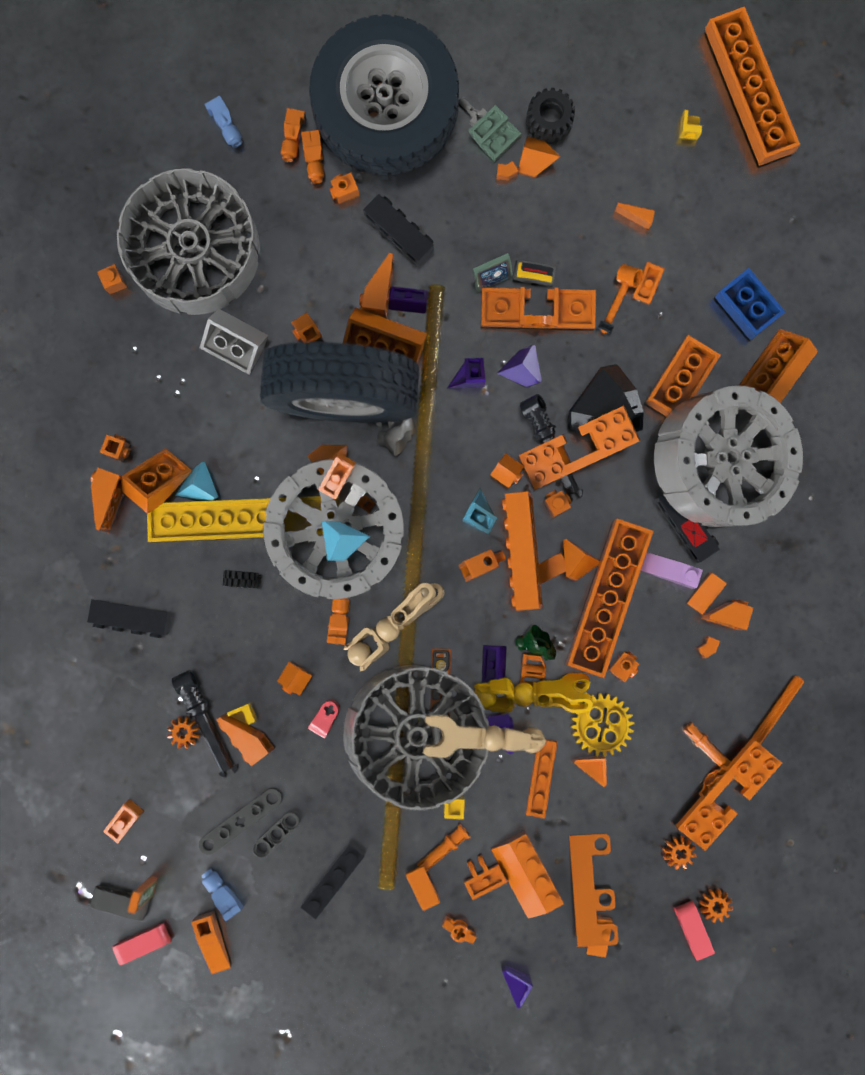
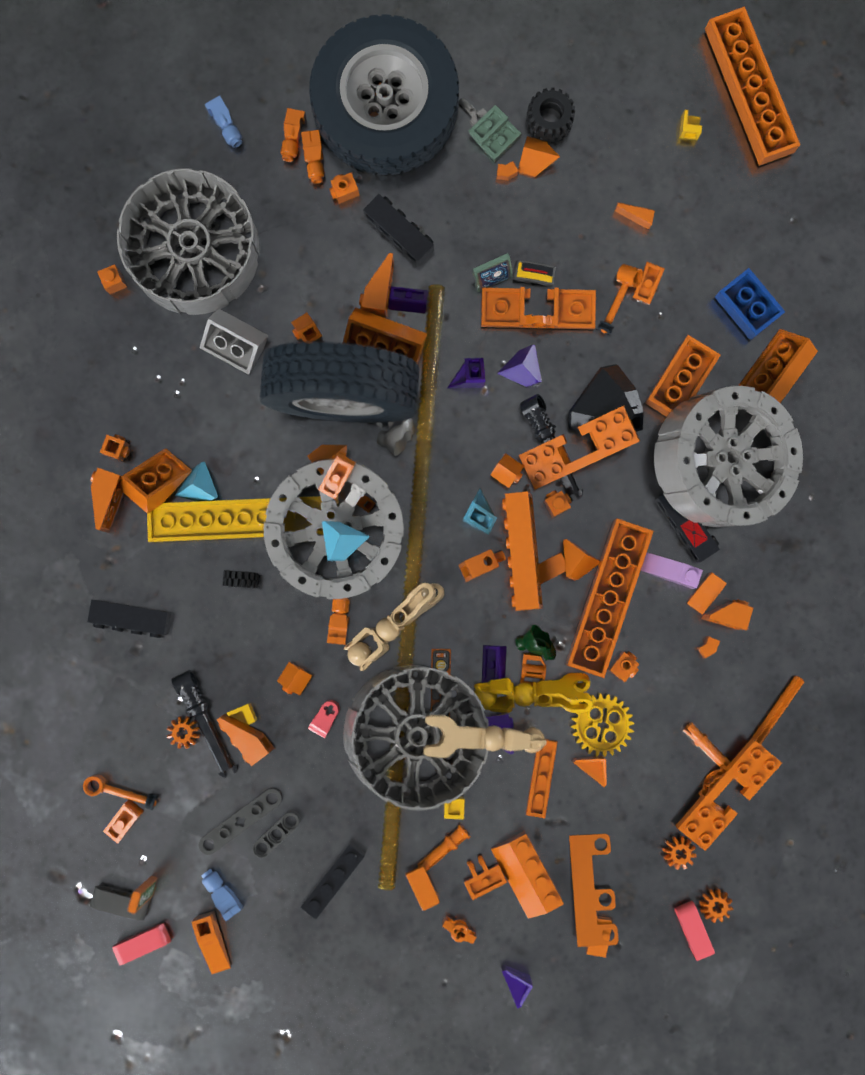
none -> orange piece [83,774,157,811]

